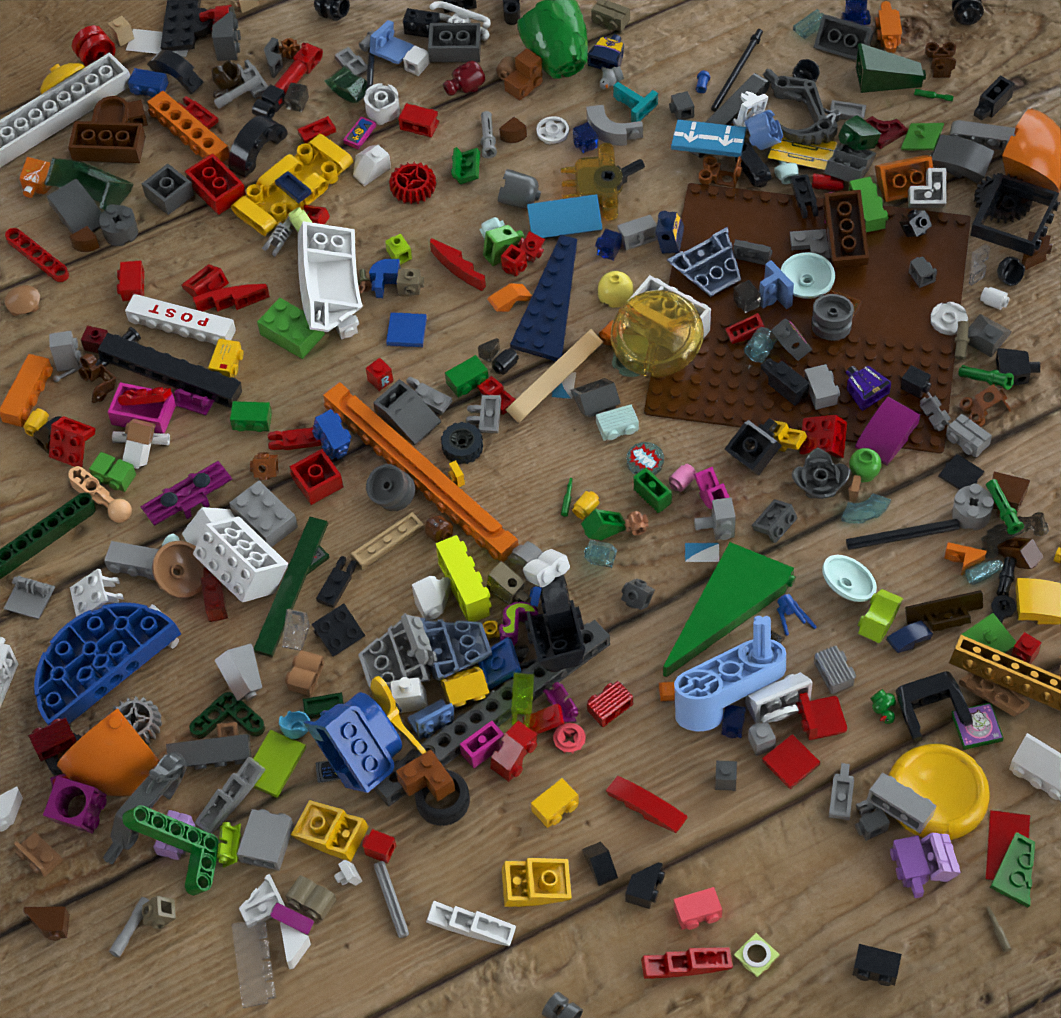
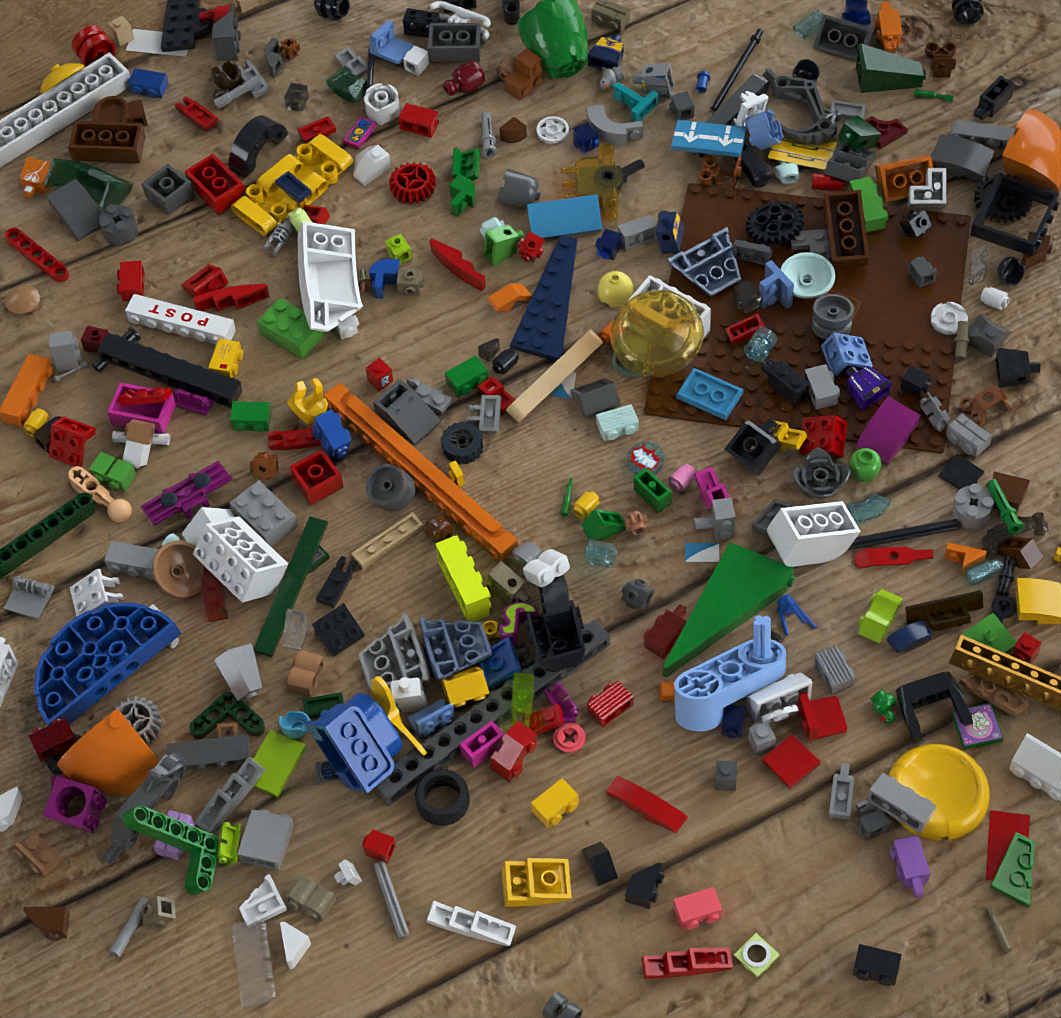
reddish brown brick [69,226,100,252] -> none
reddish brown piece [79,353,116,403] -> none
black arch [147,50,204,94] -> none
orange brick [147,91,230,163] -> none
piece [252,43,323,119] -> none
magenta slope [270,903,314,935] -> none
yellow slope [291,800,369,862] -> none
light grey pin [359,30,375,52] -> none
blue tile [386,313,427,347] -> none
dark orange brick [396,750,455,801] -> none
light grey hinge [401,615,437,666] -> none
white slope [412,576,451,621] -> none
red brick [501,244,527,277] -> none
blue tile [530,586,542,607] -> none
dark grey torso [772,319,812,361] -> none
black hinge [790,174,818,219] -> none
light aqua dish [822,555,877,602] -> none
medium nougat tile [848,475,861,502] -> none
bright green piece [901,123,944,150] -> none
lavender brick [920,833,961,882] -> none
green pin [958,365,1014,390] -> none
none -> yellow piece [287,379,328,425]
none -> green brick [449,174,476,216]
none -> light grey torso [633,63,675,98]
none -> clear red hinge [643,604,687,659]
none -> dark azure tile [676,368,744,420]
none -> black gear [746,200,805,247]
none -> white brick [767,501,861,567]
none -> medium blue bracket [821,332,873,376]
none -> red piece [854,546,934,569]

